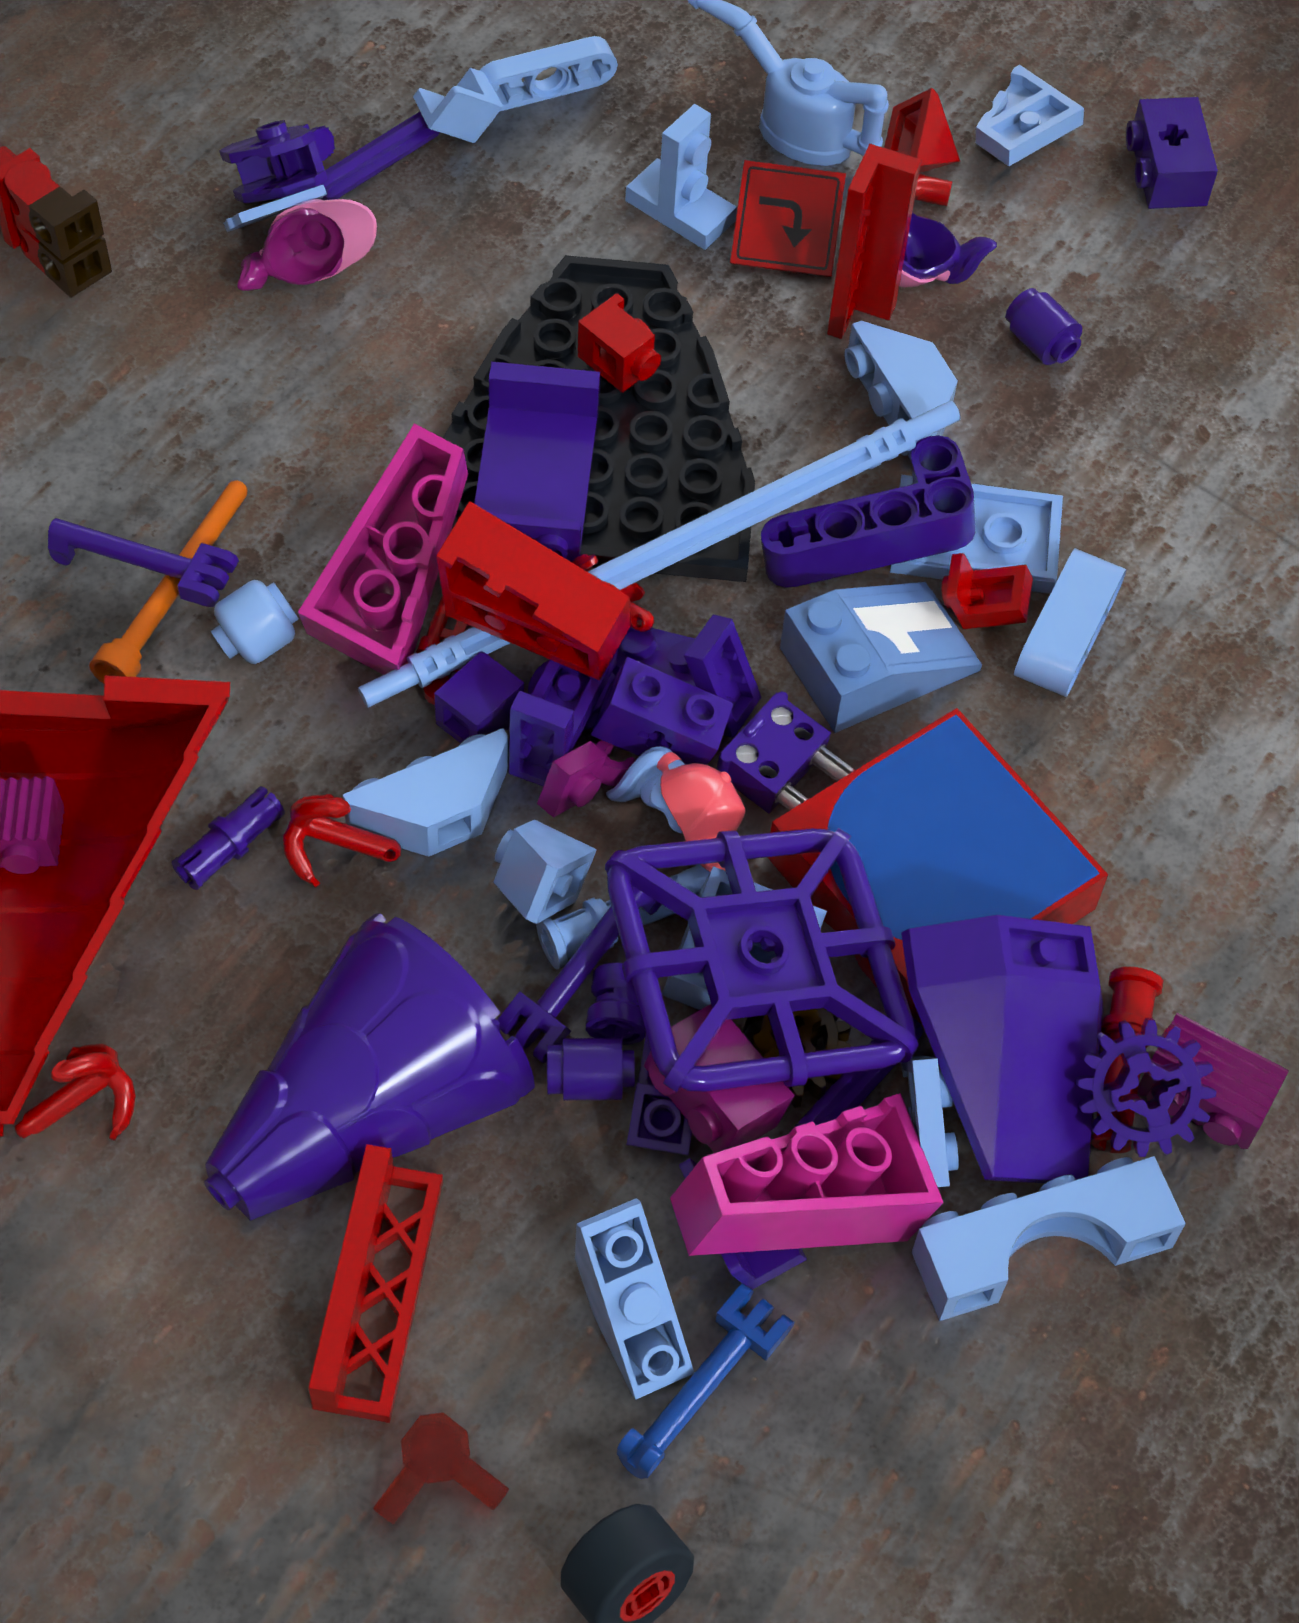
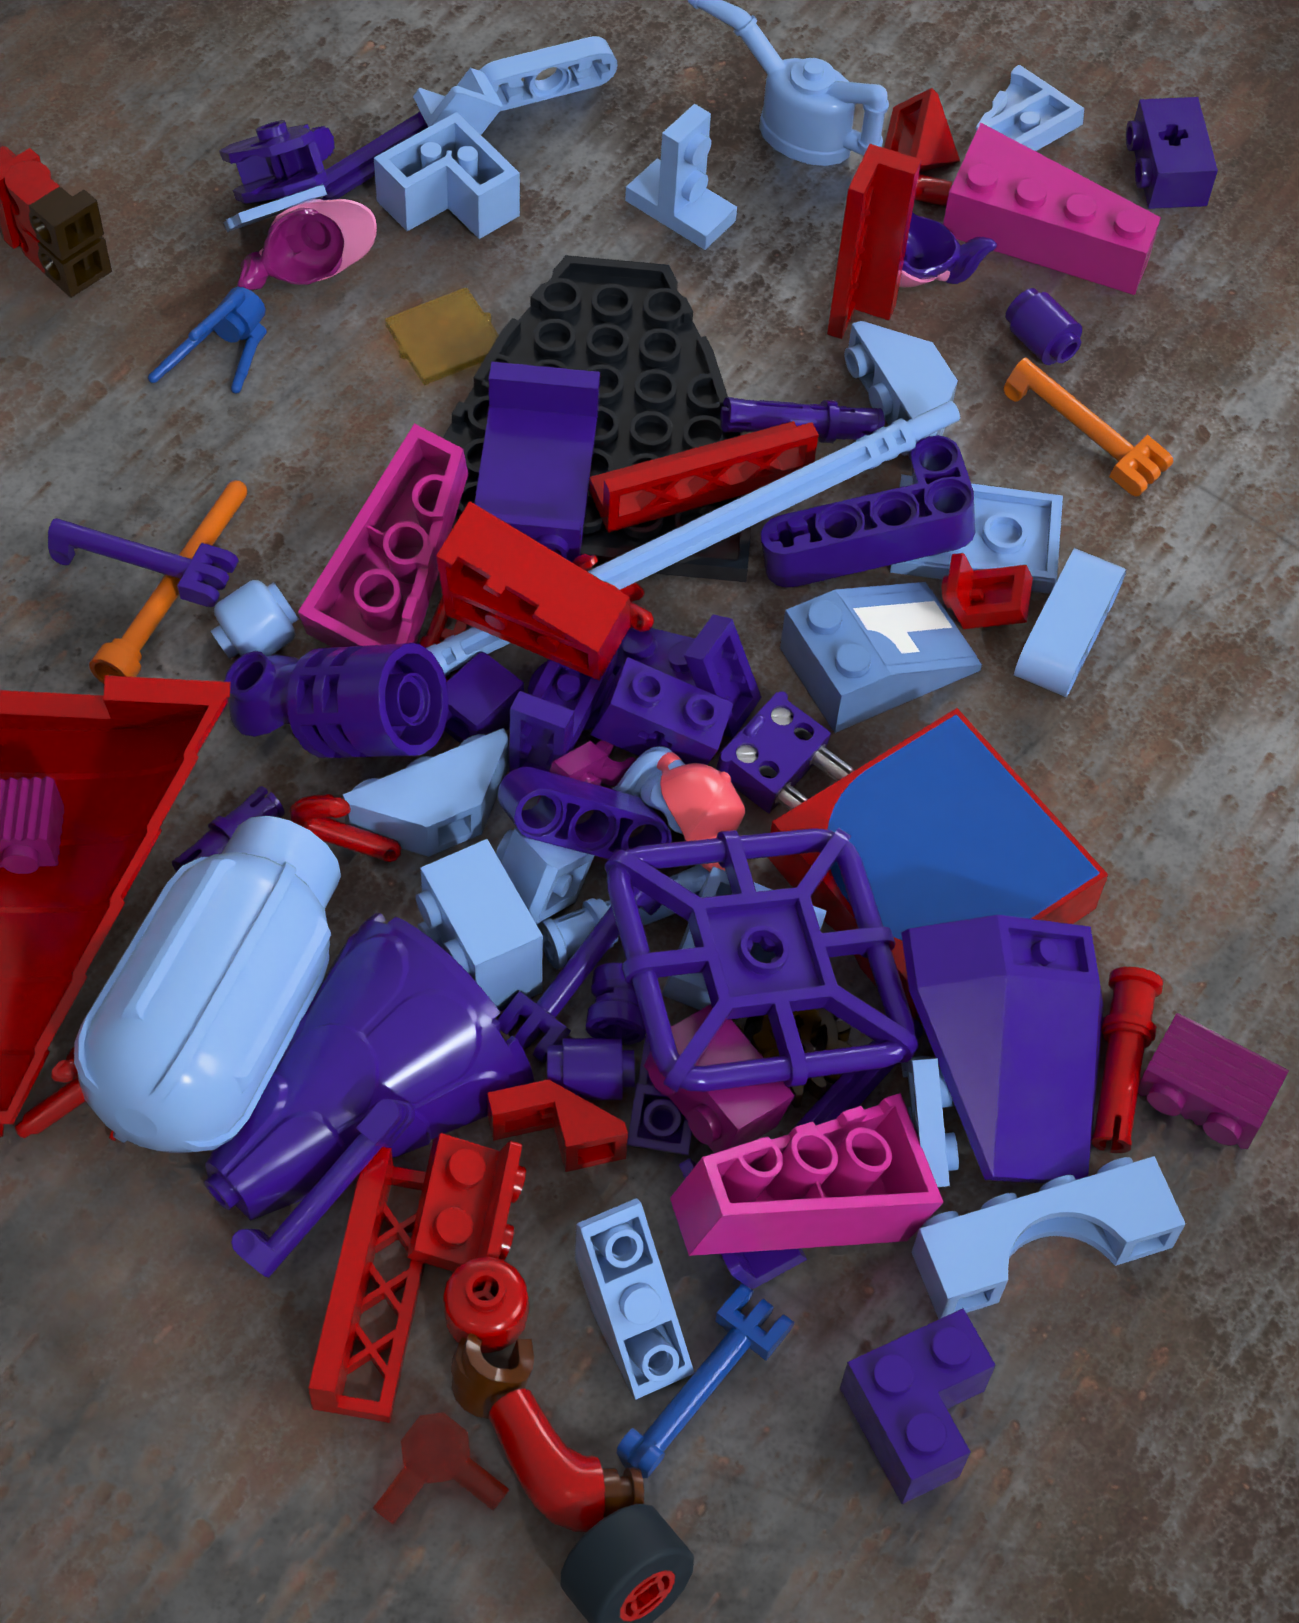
red brick [578,293,661,393] -> none
red piece [730,160,846,277] -> none
dark purple gear [1075,1018,1216,1157] -> none
none -> light blue piece [74,816,341,1153]
none -> blue plant [148,286,267,394]
none -> dark purple cylinder [224,643,449,758]
none -> dark purple hinge [231,1099,415,1278]
none -> light blue brick [374,112,520,239]
none -> clear yellow piece [385,287,499,385]
none -> red bracket [407,1133,526,1272]
none -> light blue brick [416,839,543,1011]
none -> red head [443,1256,529,1354]
none -> red piece [451,1333,644,1532]
none -> red slope [487,1079,628,1172]
none -> dark purple beam [497,767,672,859]
none -> red fence [589,421,819,532]
none -> dark purple pin [721,397,885,444]
none -> dark purple brick [840,1308,996,1504]
none -> dark pink wedge [943,122,1161,295]
none -> orange hinge [1004,357,1173,497]

